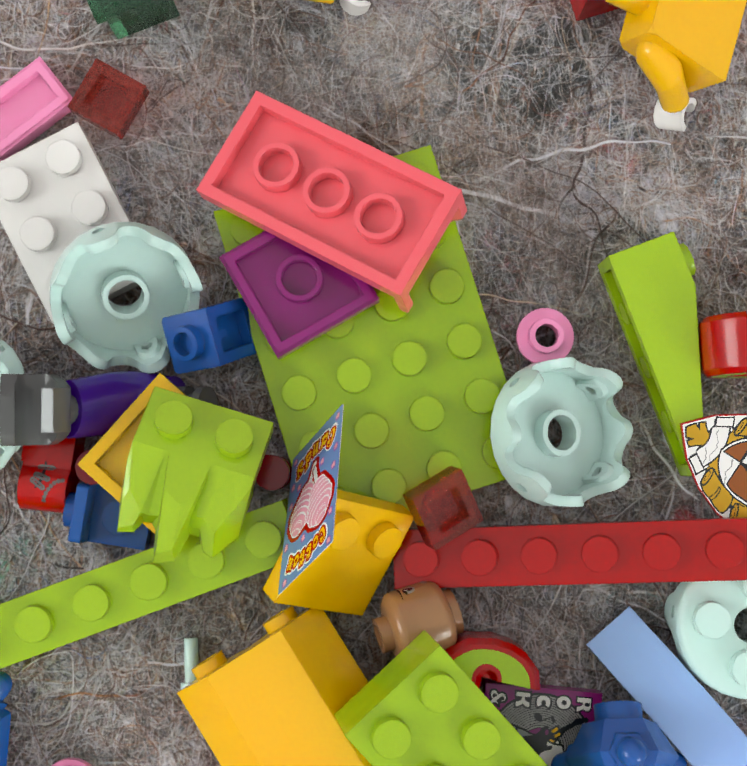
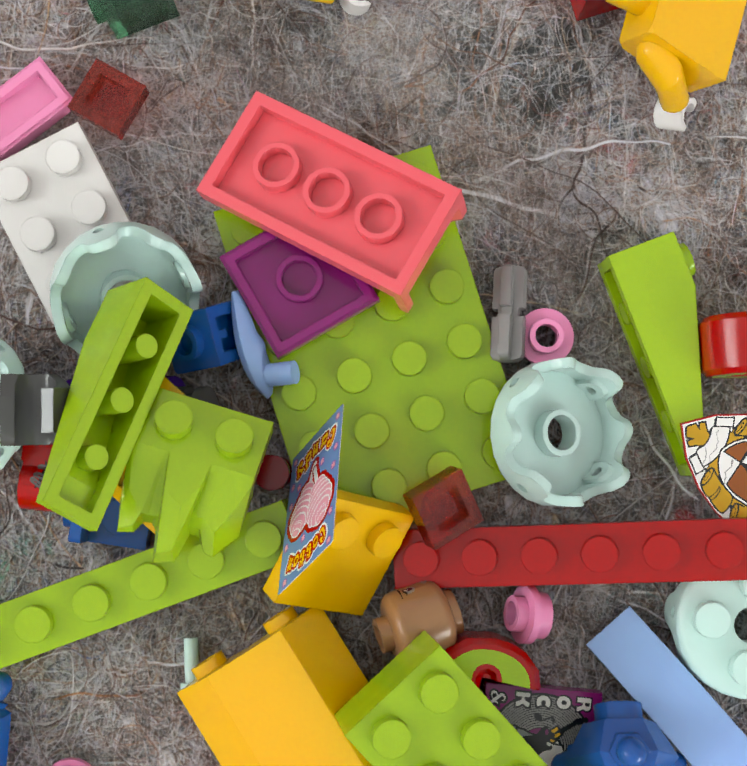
none -> lime slope [36,277,194,532]
none -> light blue bar [231,290,300,399]
none -> light grey piece [490,264,528,363]
none -> bright pink plate [503,586,553,644]

